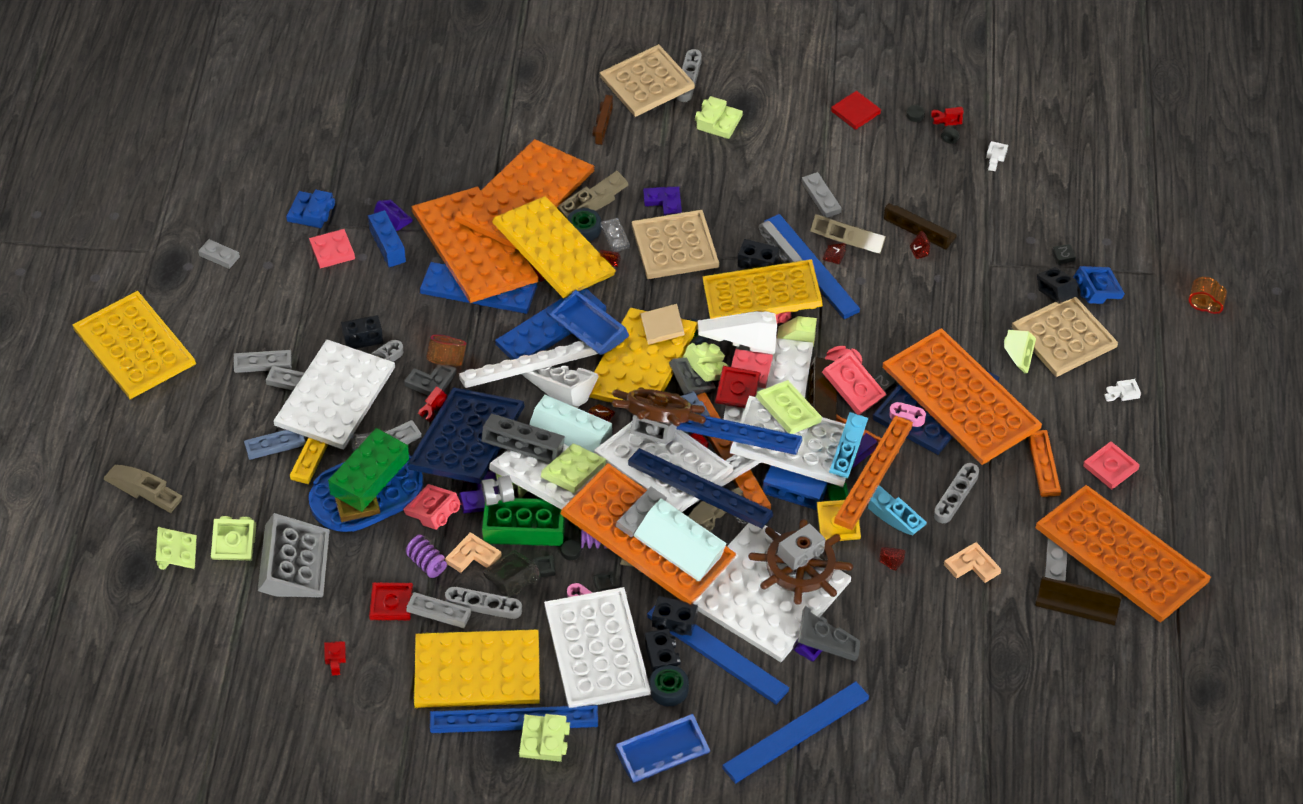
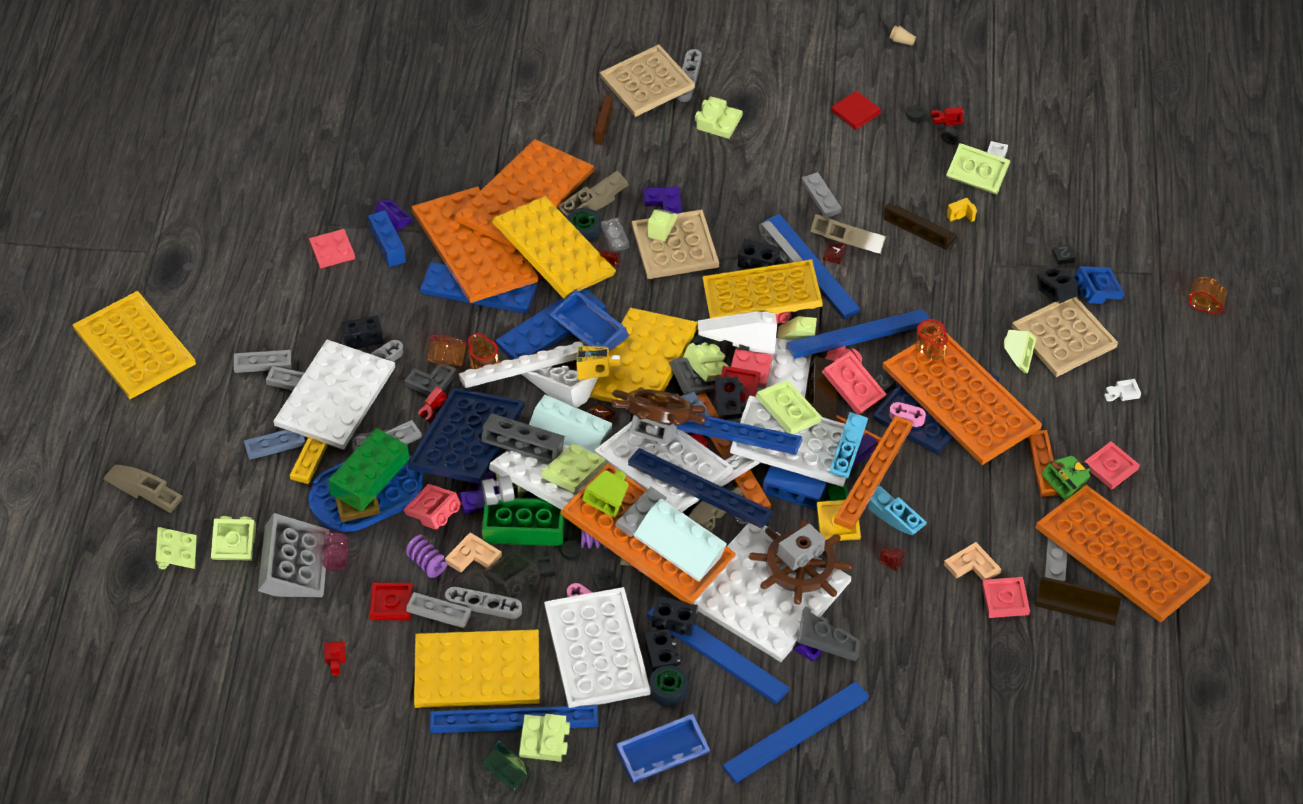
light grey plate [198,239,240,269] -> none
blue plate [286,190,335,228] -> none
tan tile [640,304,685,345] -> none
clear red slope [910,231,930,259] -> none
light grey beam [934,463,979,523] -> none
none -> clear pink wheel [322,533,349,571]
none -> clear orange piece [468,334,499,369]
none -> clear green panel [481,741,530,791]
none -> yellow torso [577,346,621,380]
none -> lime torso [582,470,629,518]
none -> yellowish green slope [648,209,678,242]
none -> black brick [715,376,745,420]
none -> blue tile [786,309,931,359]
none -> tan cone [889,26,916,46]
none -> clear orange piece [916,319,948,360]
none -> yellowish green plate [946,143,1010,195]
none -> yellow bracket [947,198,977,222]
none -> coral plate [982,577,1030,618]
none -> bright green torso [1042,456,1090,501]

